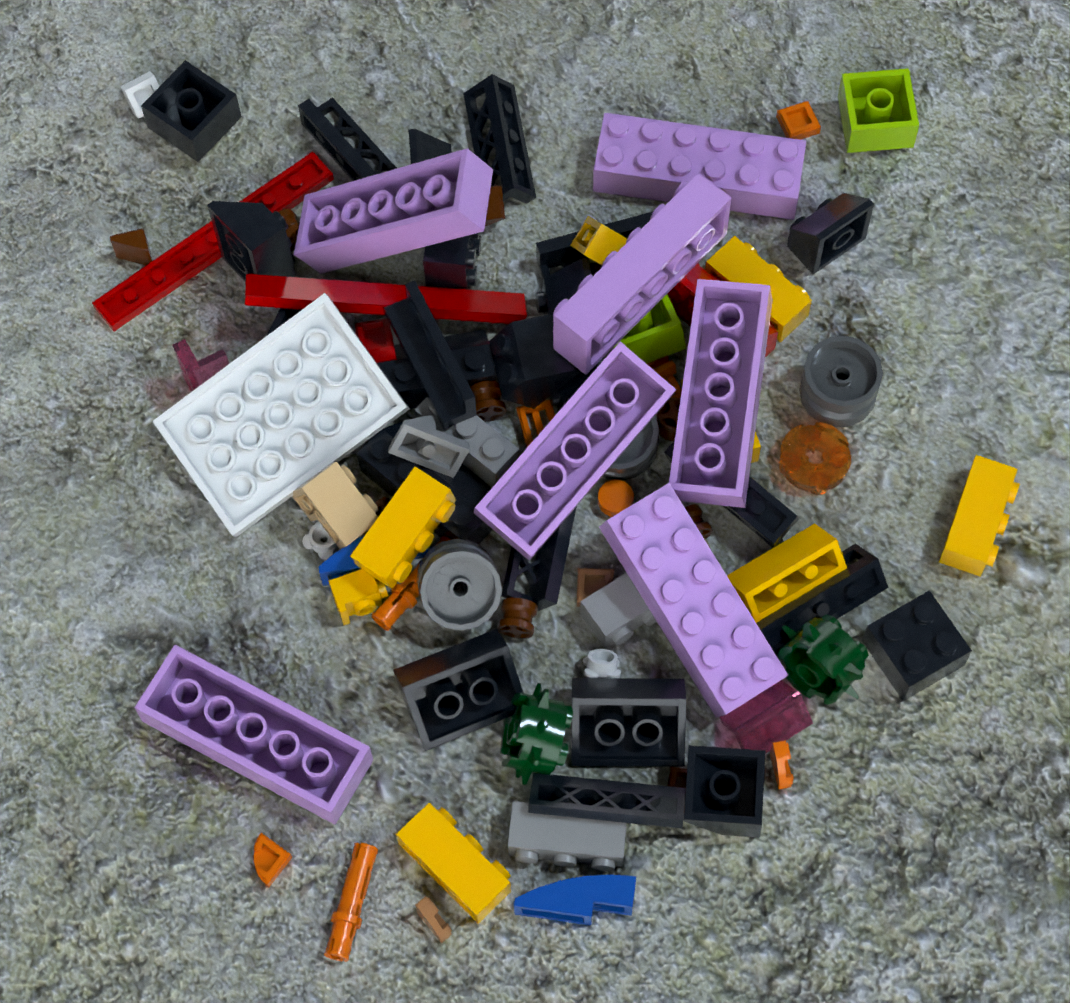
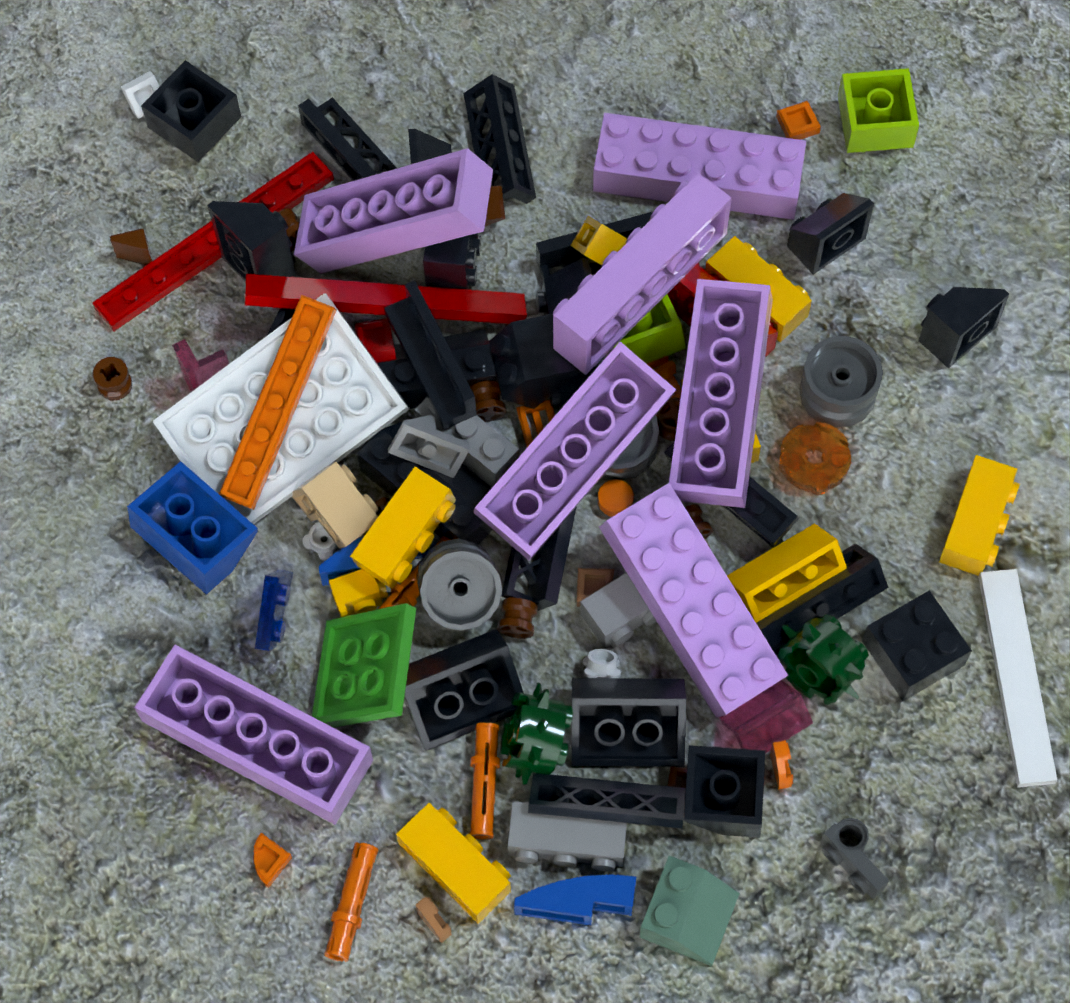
none -> reddish brown wheel [93,357,133,400]
none -> blue slope [127,461,258,595]
none -> orange tile [219,295,337,510]
none -> clear blue wing [255,570,293,651]
none -> bright green plate [312,603,416,728]
none -> orange pin [469,723,501,840]
none -> sand green slope [639,855,740,966]
none -> dark grey plate [820,818,889,900]
none -> black slope [919,287,1009,369]
none -> white tile [978,569,1057,788]

